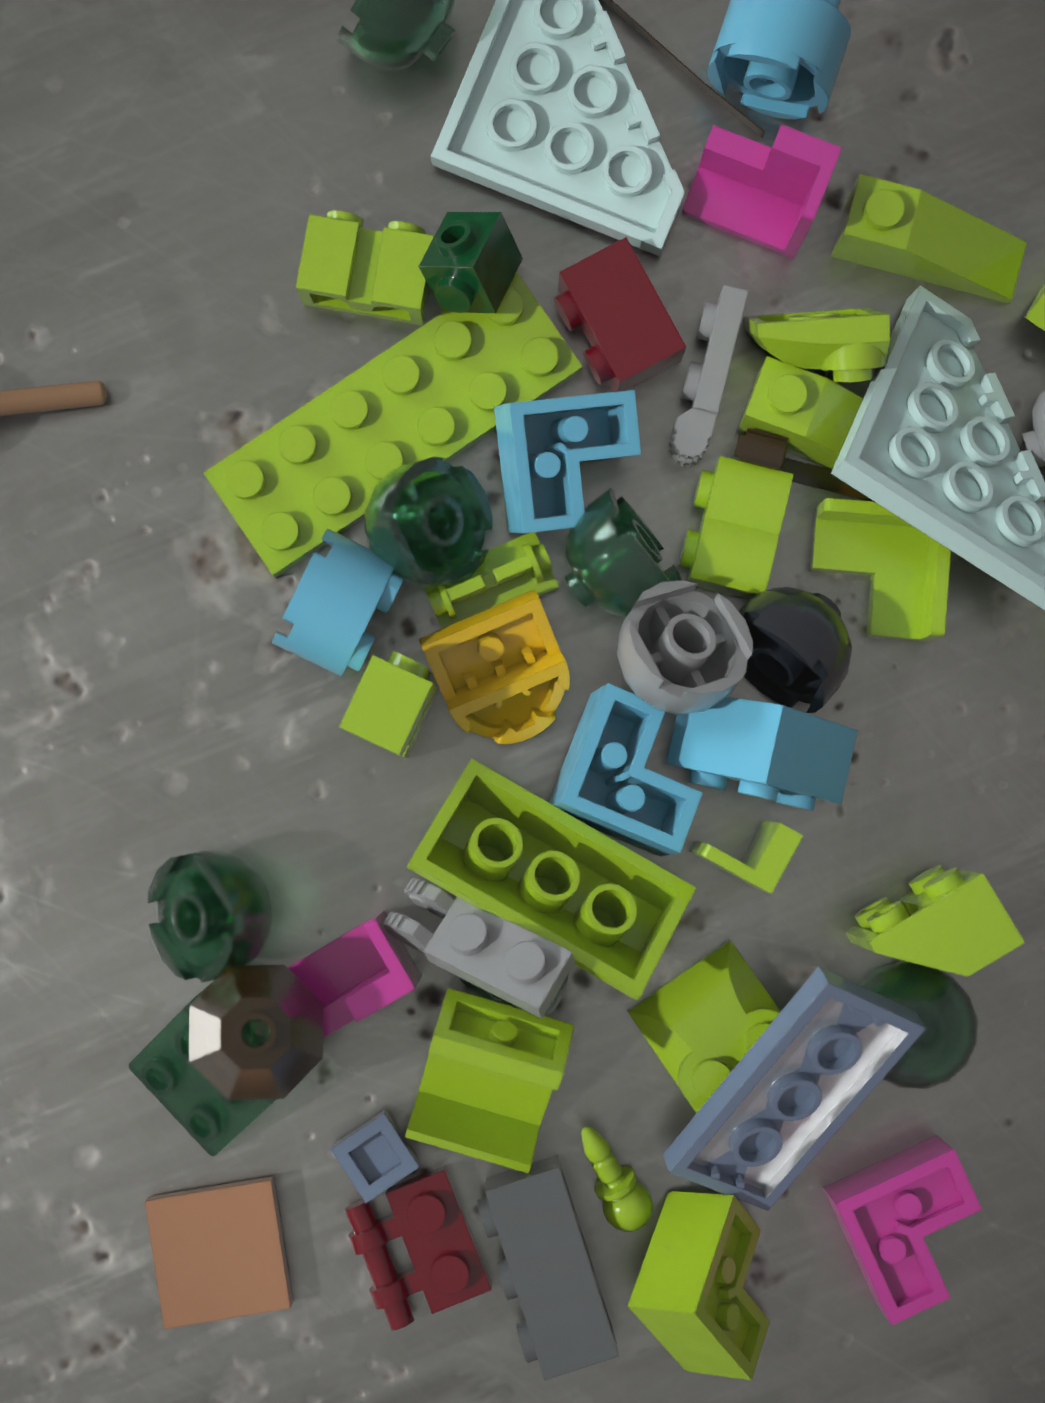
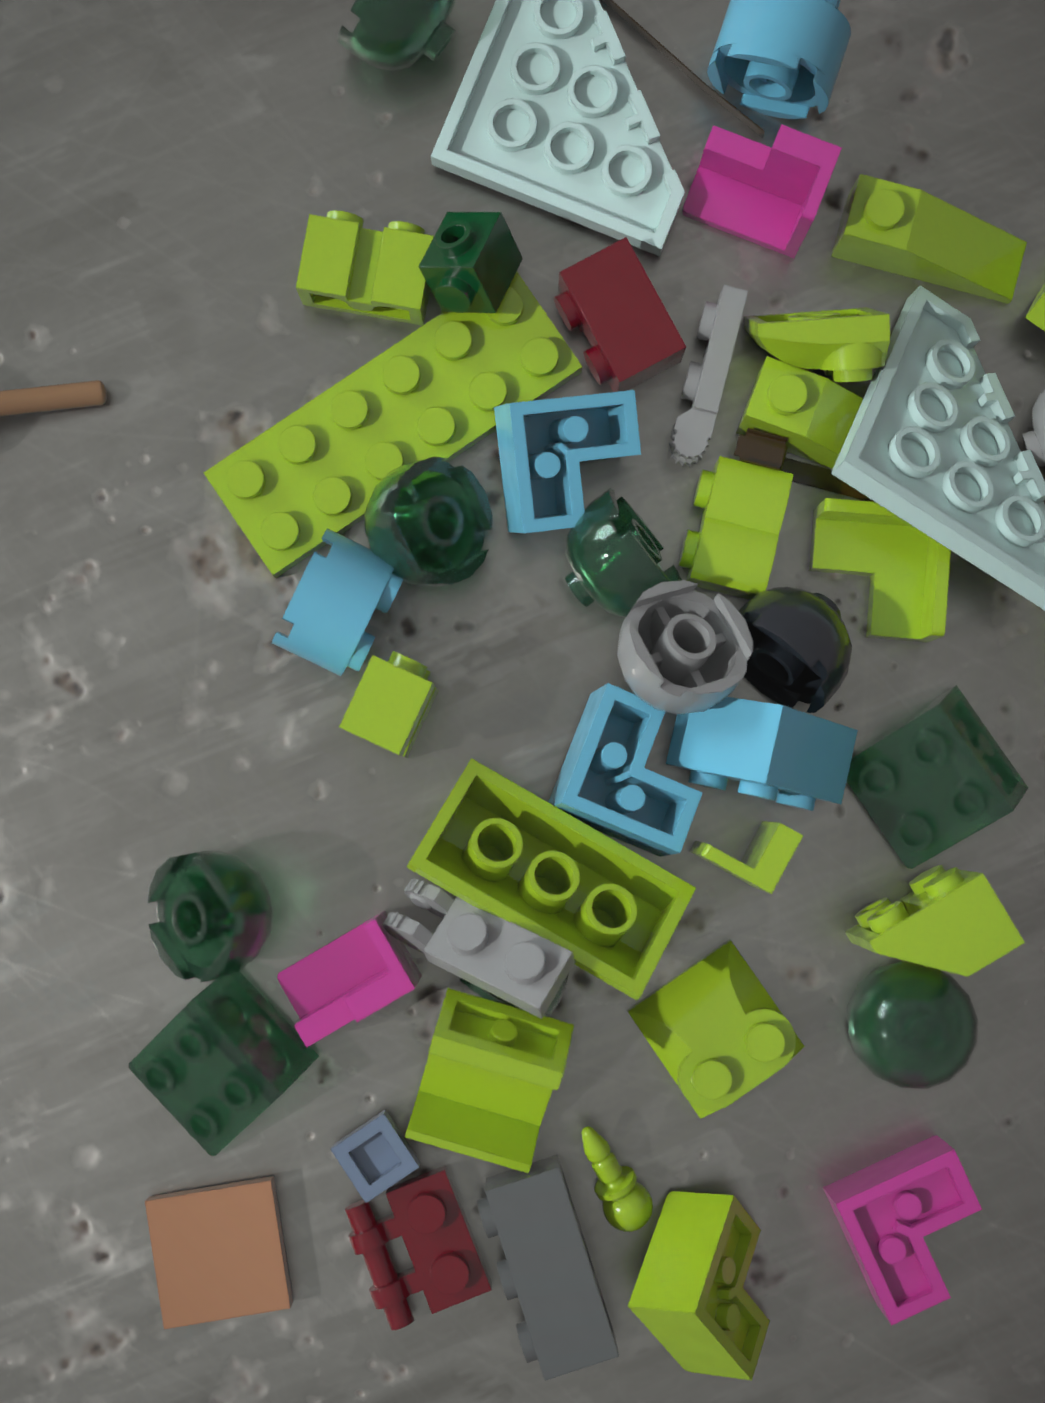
dark brown cone [189,965,323,1100] -> none
yellow slope [419,590,570,744] -> none
lime hinge [420,532,559,629] -> none
sand blue piece [663,966,926,1211] -> none
none -> clear green bracket [847,685,1028,869]

